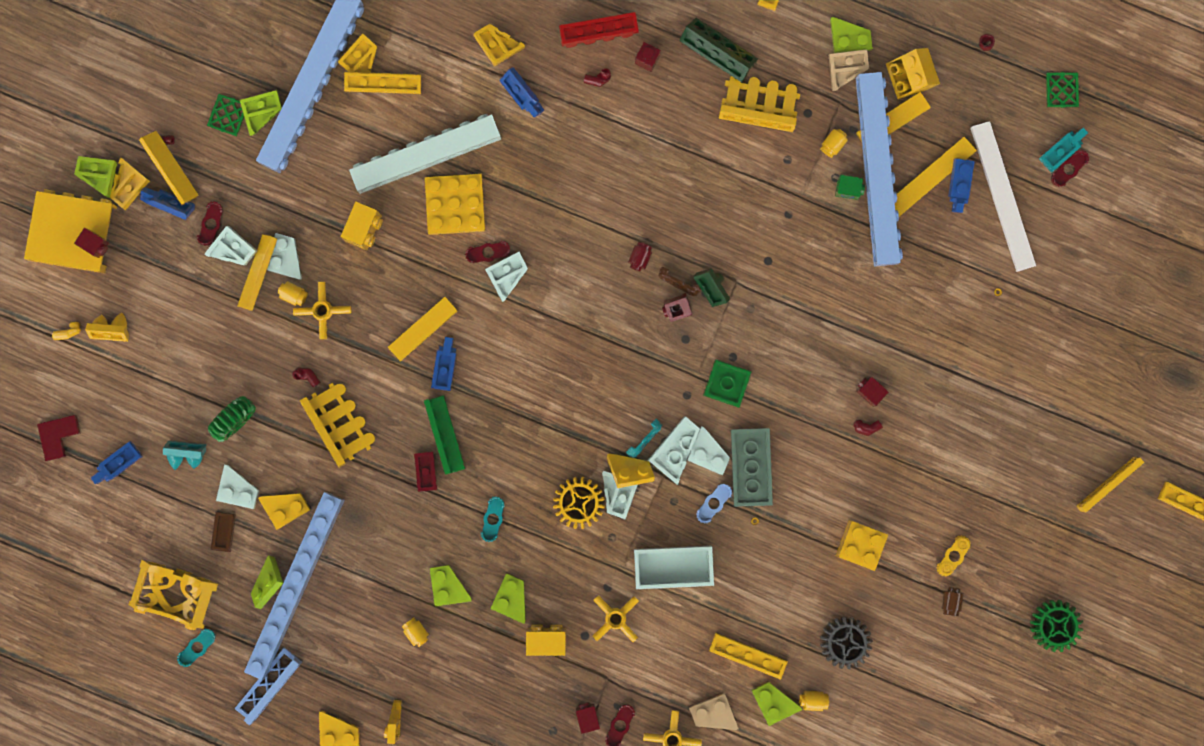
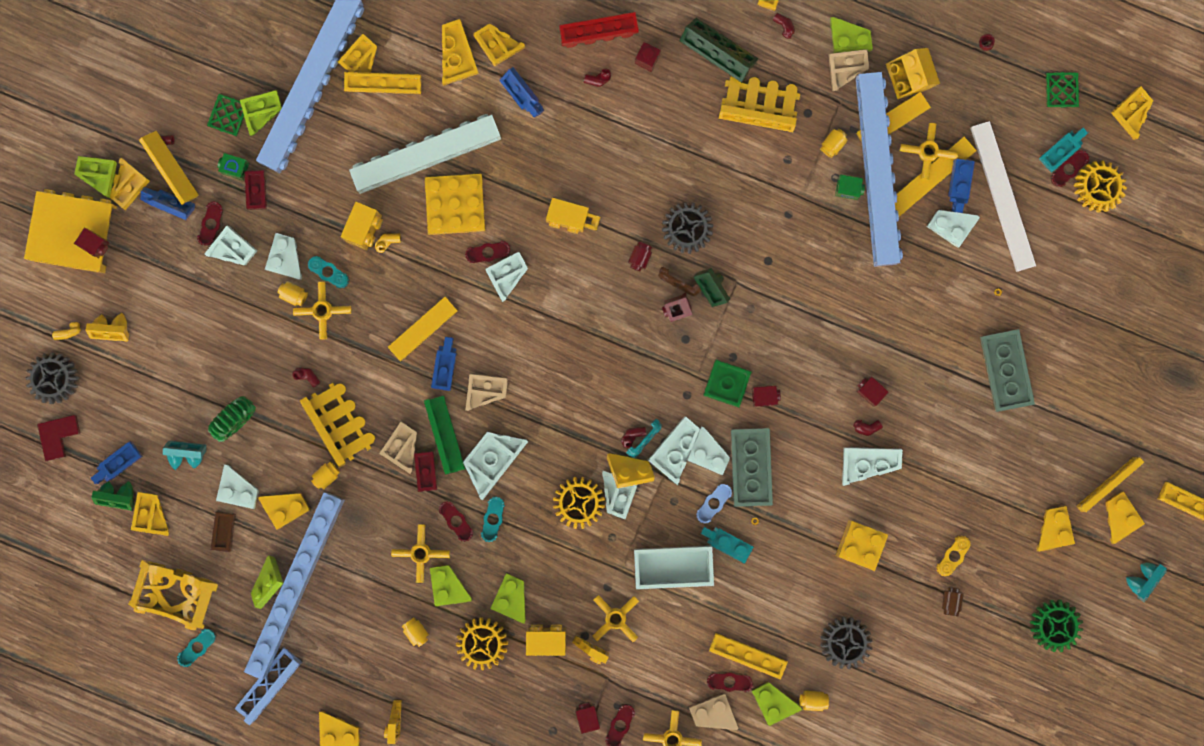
yellow tile [237,234,277,311] -> none
none -> dark grey gear [25,352,79,404]
none -> green tile [91,481,135,511]
none -> yellow wing [131,492,169,536]
none -> green brick [217,153,250,181]
none -> dark red plate [244,170,267,210]
none -> teal piece [308,256,349,289]
none -> yellow brick [311,461,340,489]
none -> yellow arm [375,233,401,253]
none -> tan wing [379,422,417,474]
none -> yellow bar [391,524,450,583]
none -> dark red piece [439,501,473,542]
none -> yellow wing [442,19,479,86]
none -> yellow gear [456,617,508,670]
none -> light aqua wing [463,432,528,500]
none -> tan wing [466,373,508,411]
none -> yellow brick [546,198,601,234]
none -> yellow wing [572,636,609,664]
none -> dark red arm [621,427,646,448]
none -> dark grey gear [662,202,713,254]
none -> teal hinge [701,527,754,564]
none -> dark red piece [707,672,753,693]
none -> dark red brick [752,386,781,407]
none -> dark red arm [773,13,795,39]
none -> light aqua wing [842,447,902,486]
none -> yellow bar [900,123,958,180]
none -> light aqua wing [926,210,980,248]
none -> sand green plate [980,329,1035,412]
none -> yellow wing [1036,506,1075,552]
none -> yellow gear [1074,161,1127,213]
none -> yellow wing [1105,491,1145,544]
none -> yellow wing [1111,86,1153,140]
none -> teal tile [1126,563,1167,603]

